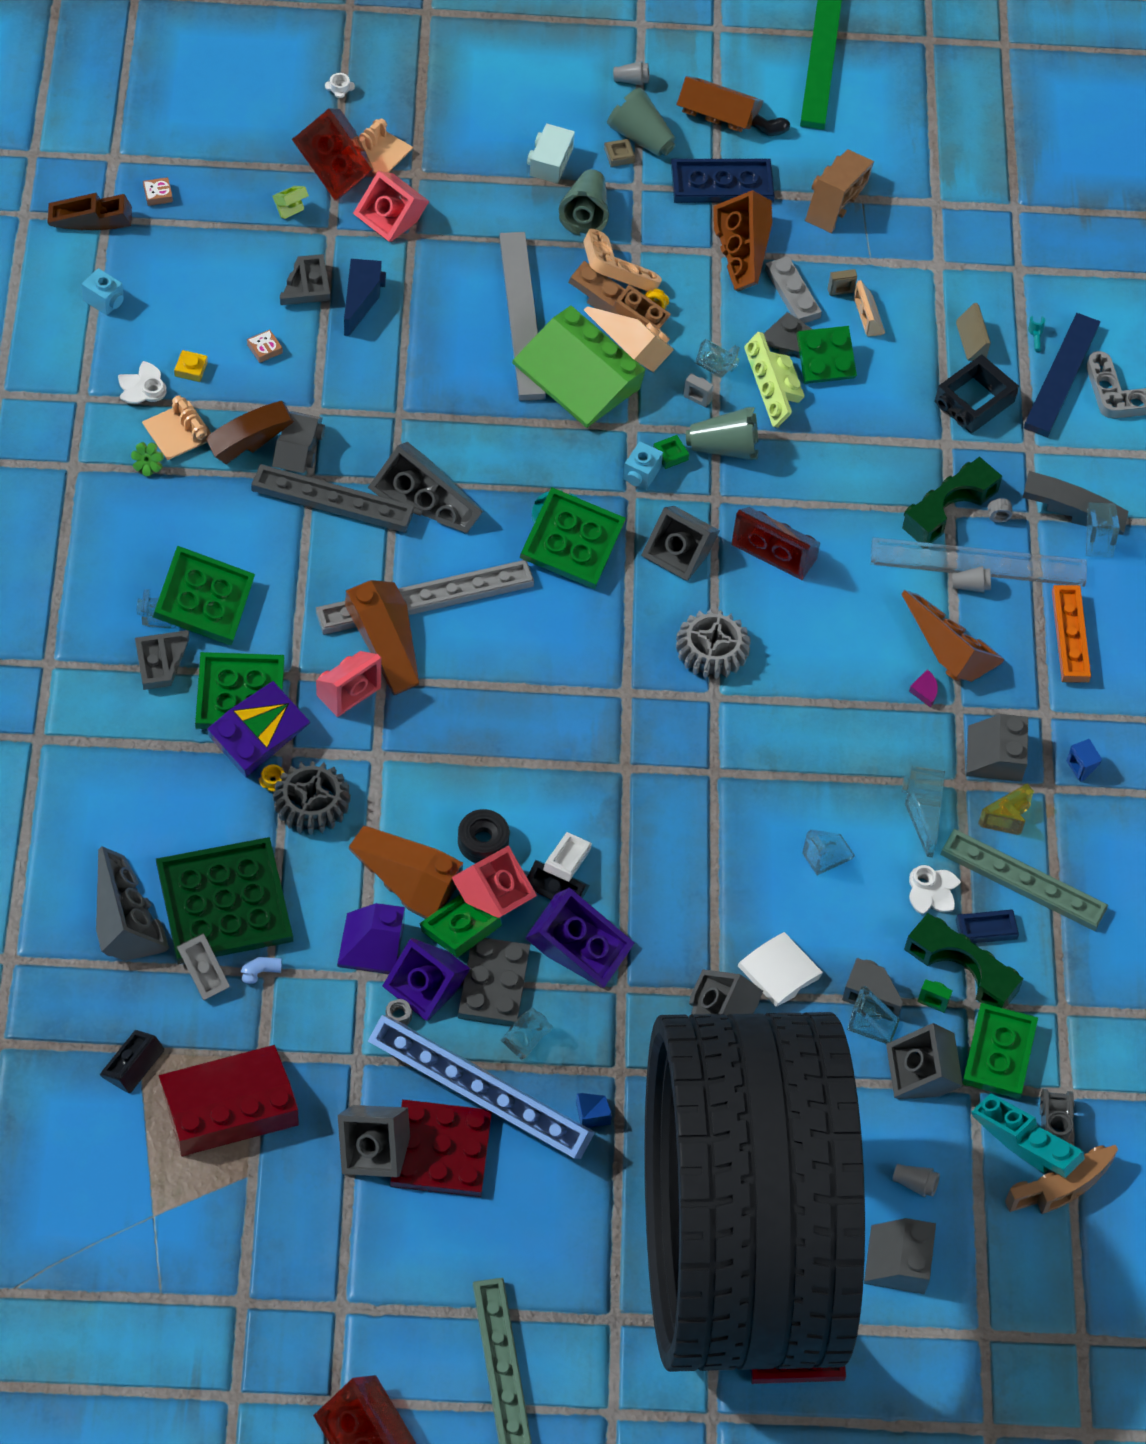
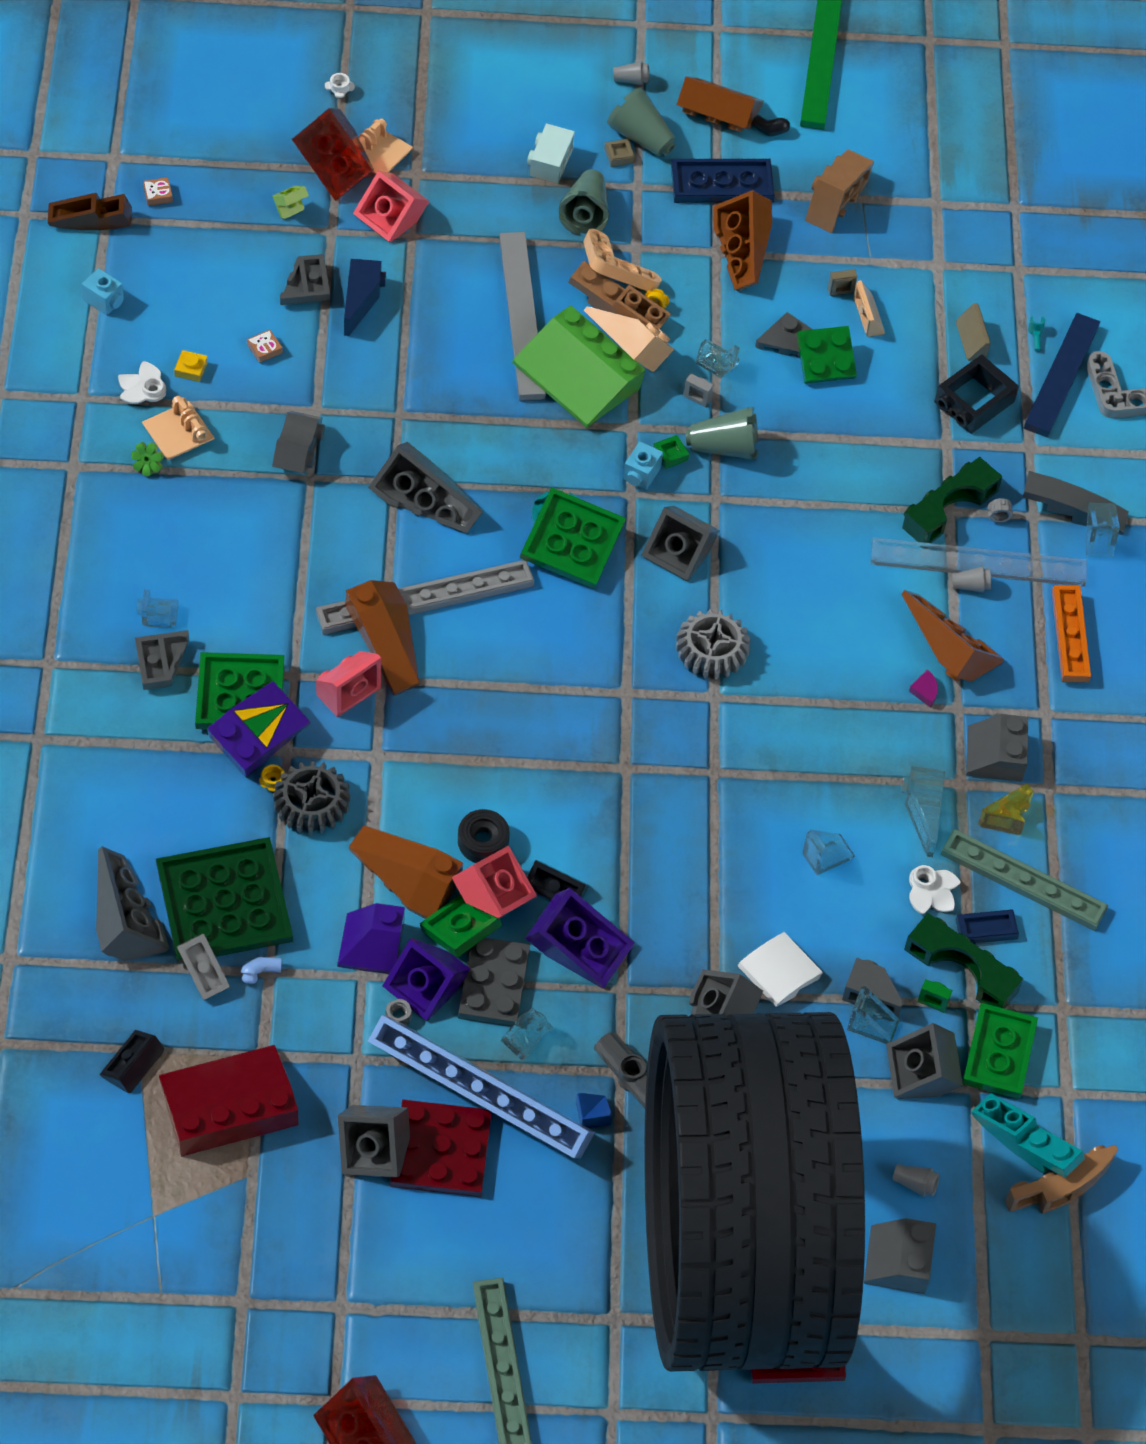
green plate [152,546,255,646] -> none
reddish brown slope [205,400,294,465] -> none
dark grey plate [251,464,414,533] -> none
white tile [543,832,592,882] -> none
clear red slope [731,507,820,580] -> none
yellowish green bracket [744,332,805,428] -> none
light grey plate [765,256,822,323] -> none
dark grey piece [1040,1089,1074,1142] -> none
blue slope [1066,739,1102,782] -> none
none -> dark grey piece [594,1031,647,1109]

